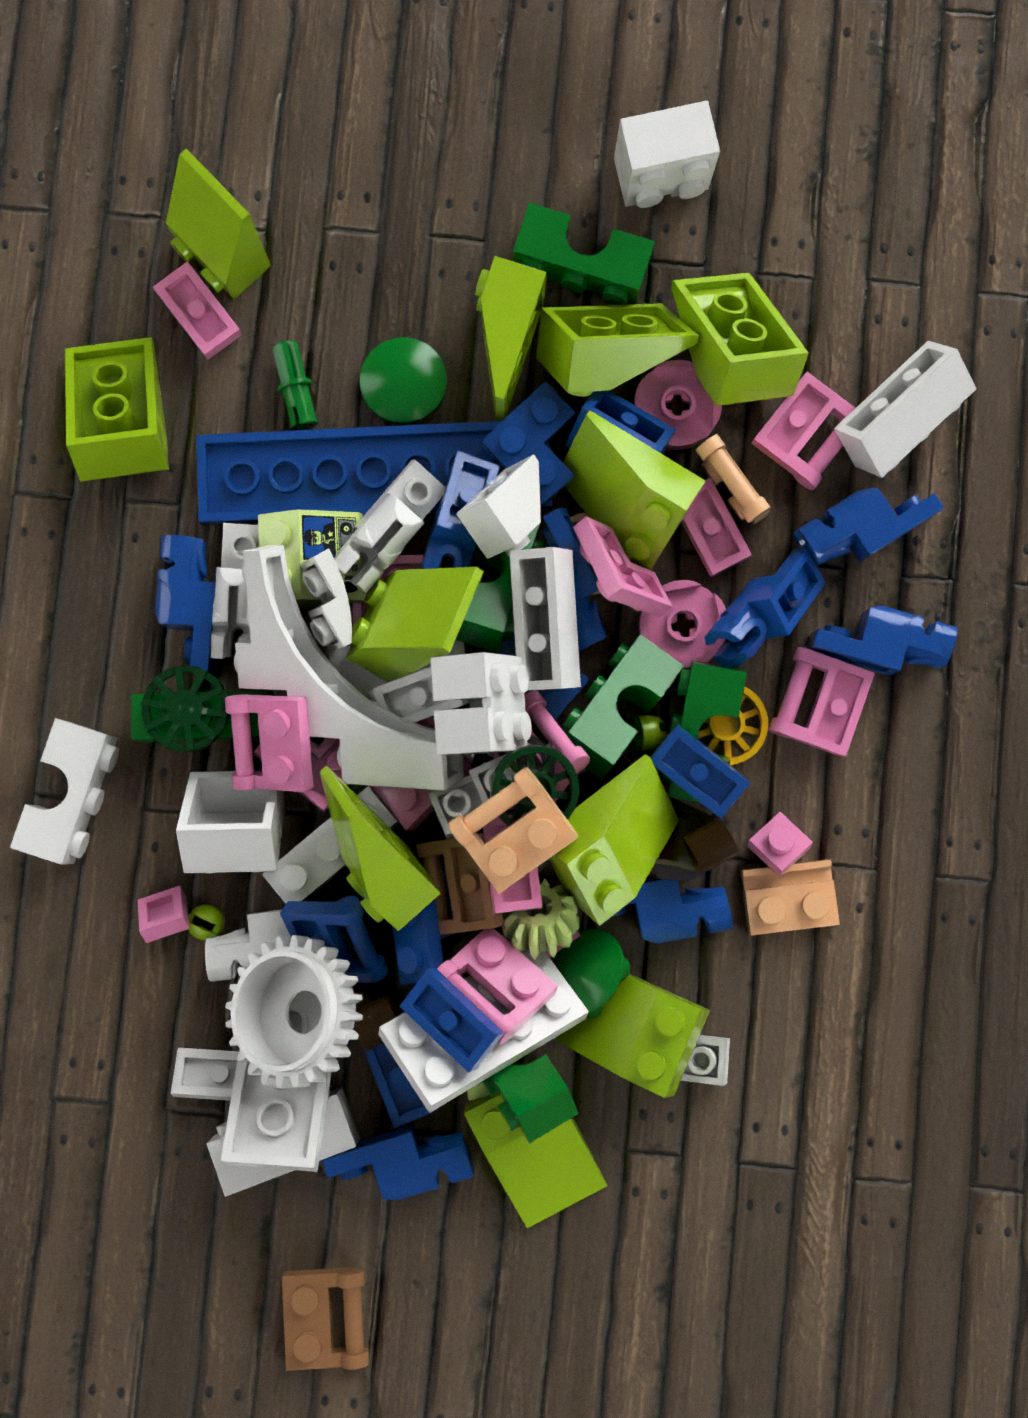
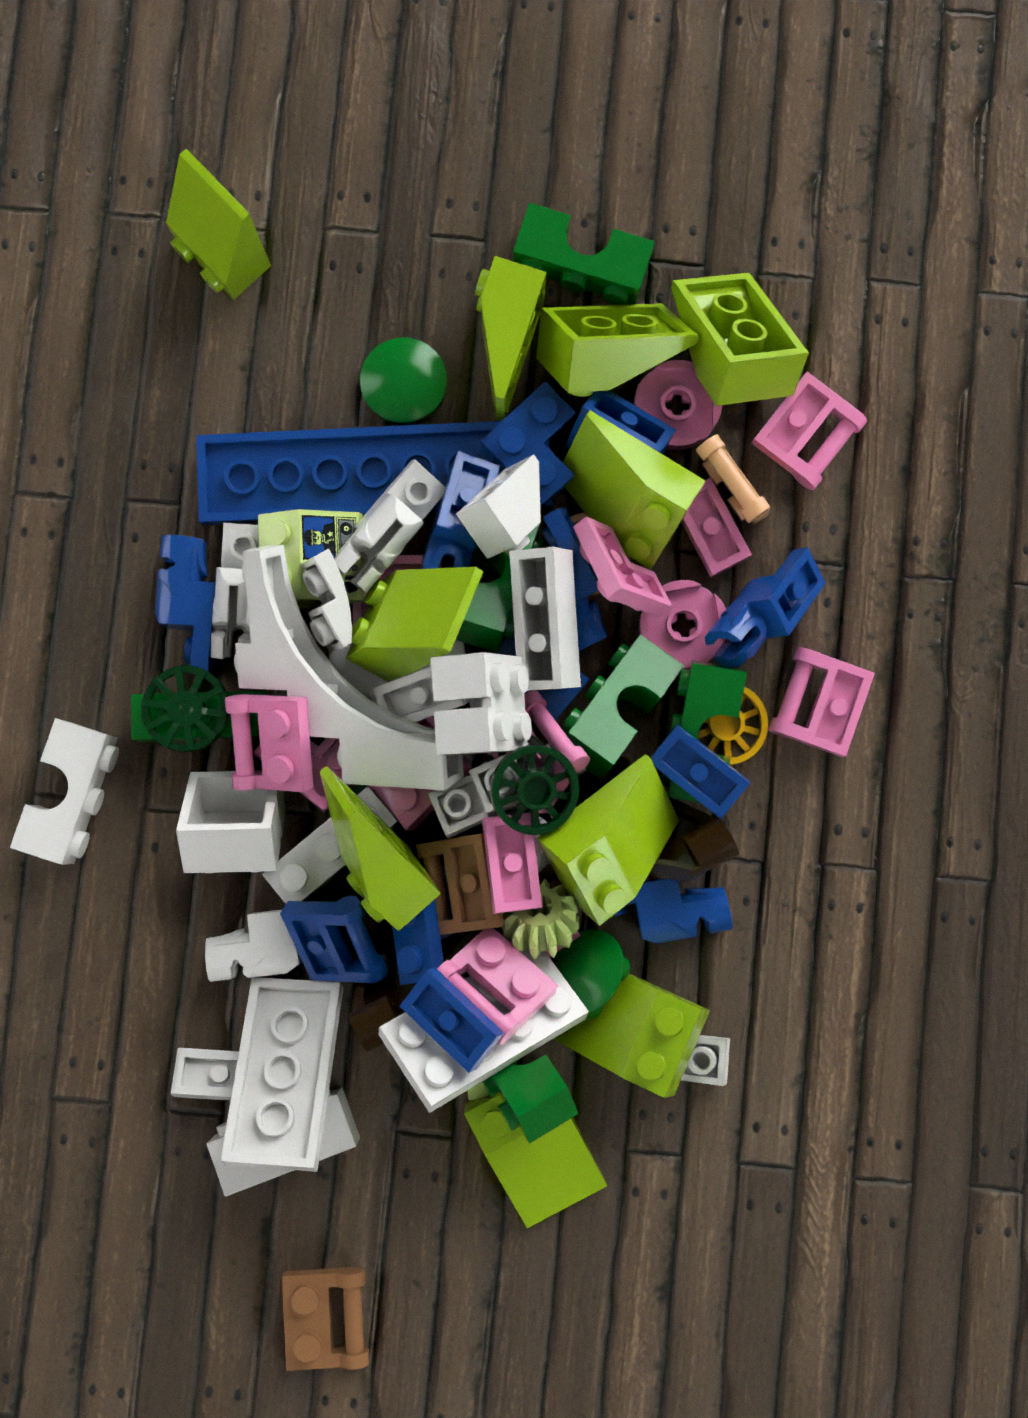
lime slope [65,337,169,482] -> none
bright pink plate [138,885,190,943] -> none
bright pink plate [153,261,243,360] -> none
lime hinge [188,904,225,941] -> none
white gear [225,935,363,1088] -> none
green axle [273,340,318,430] -> none
blue plate [322,1123,475,1200] -> none
blue plate [362,1044,437,1128] -> none
light nougat plate [448,767,578,894] -> none
white piece [614,100,720,208] -> none
lime hinge [633,715,668,751] -> none
light nougat plate [740,860,840,935] -> none
bright pink plate [747,812,813,877] -> none
blue plate [793,488,944,566] -> none
blue plate [806,606,958,676] -> none
white brick [834,341,976,478] -> none

